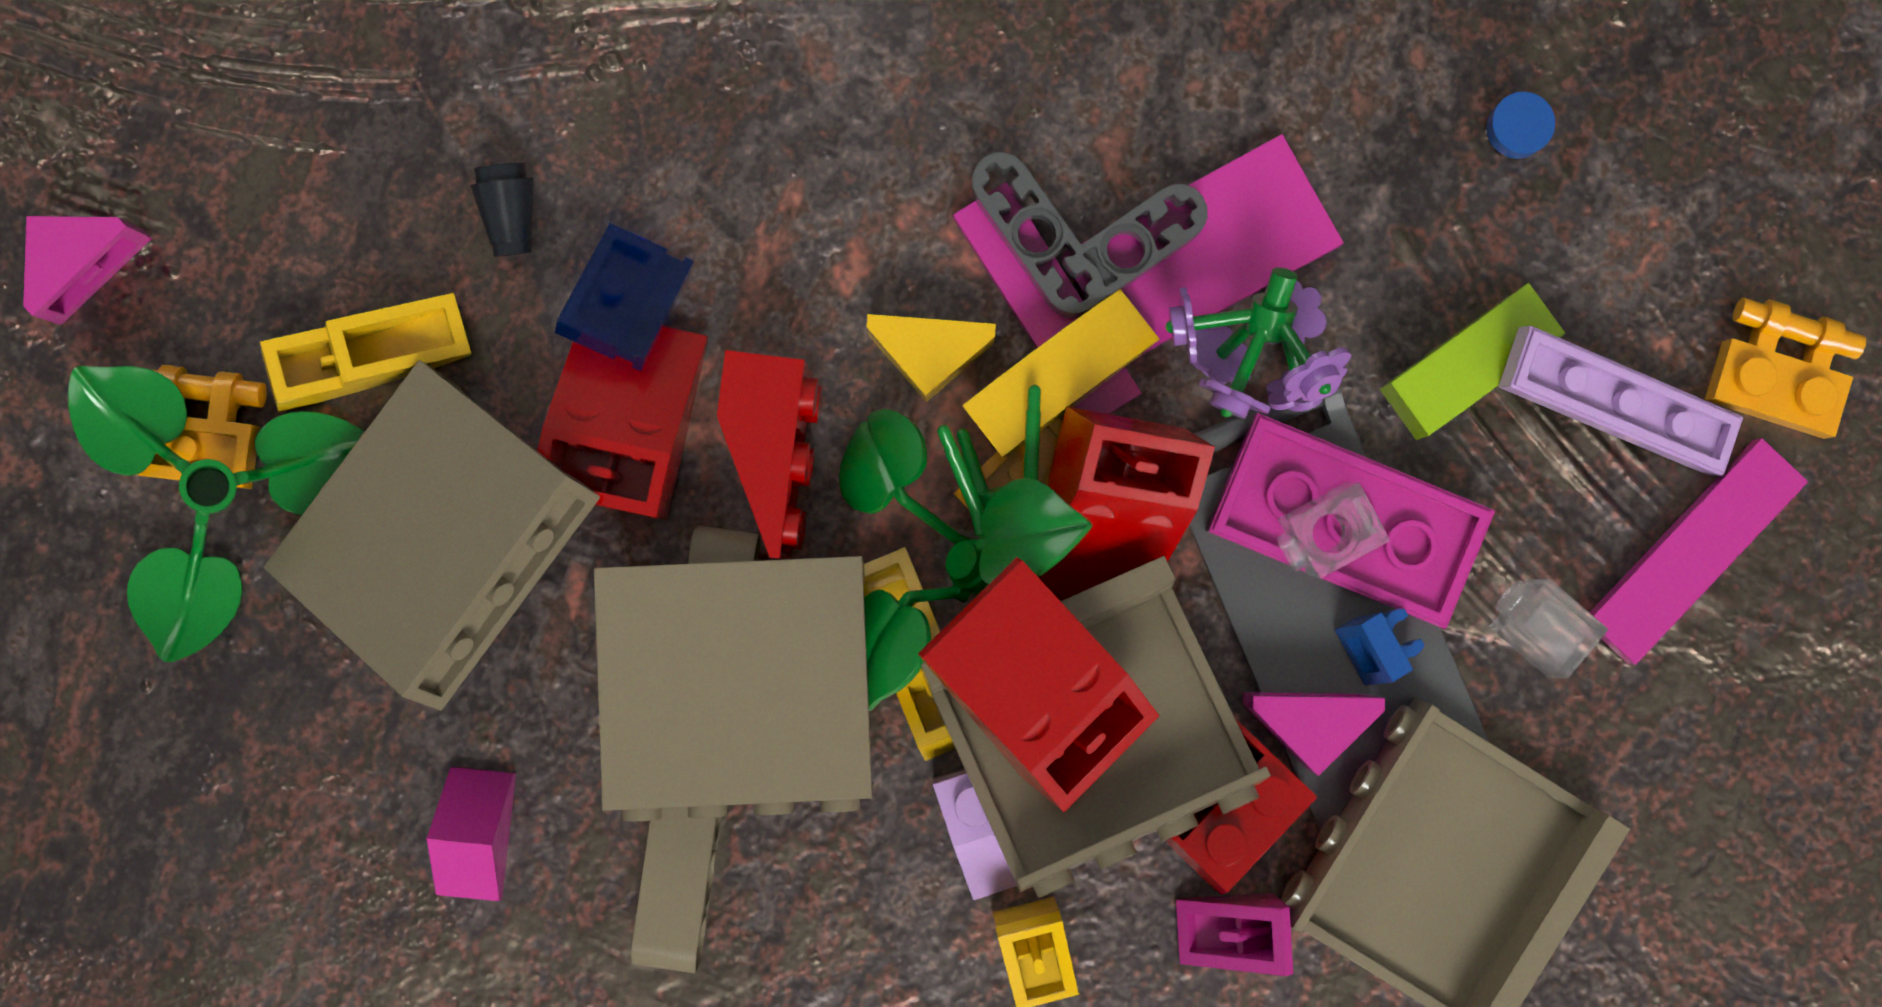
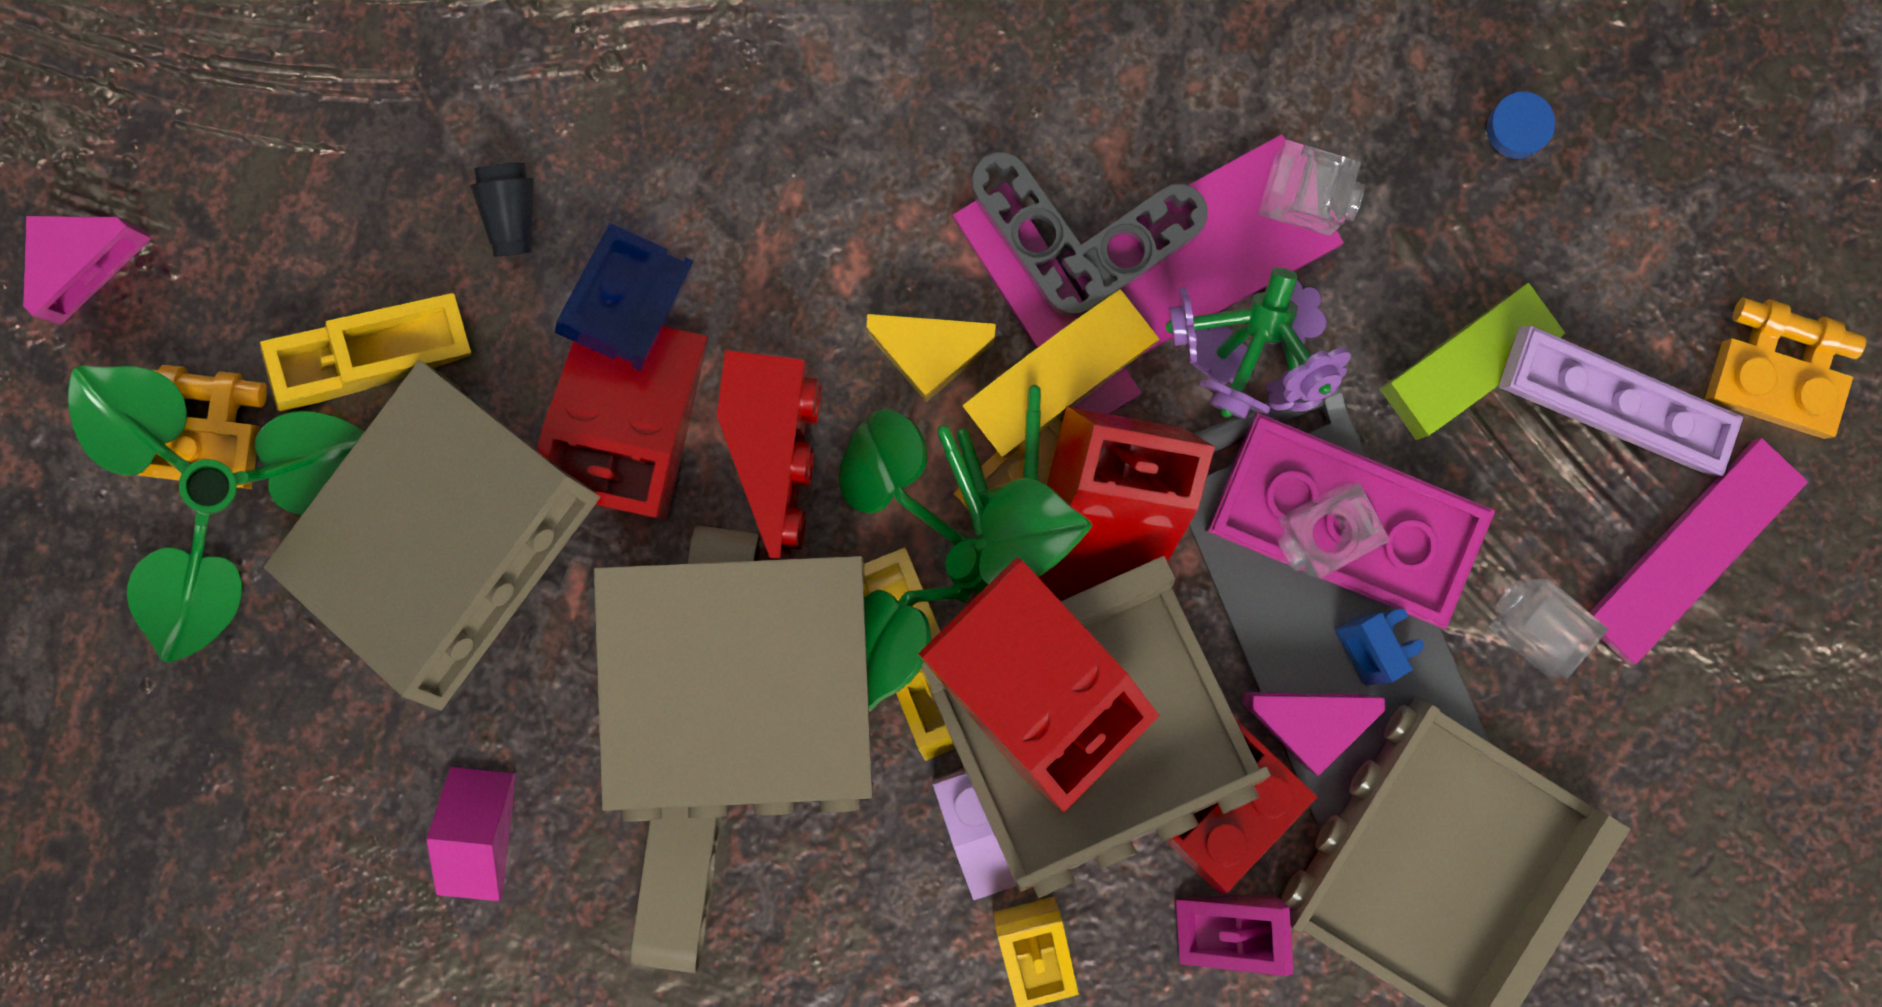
none -> clear brick [1258,140,1365,236]

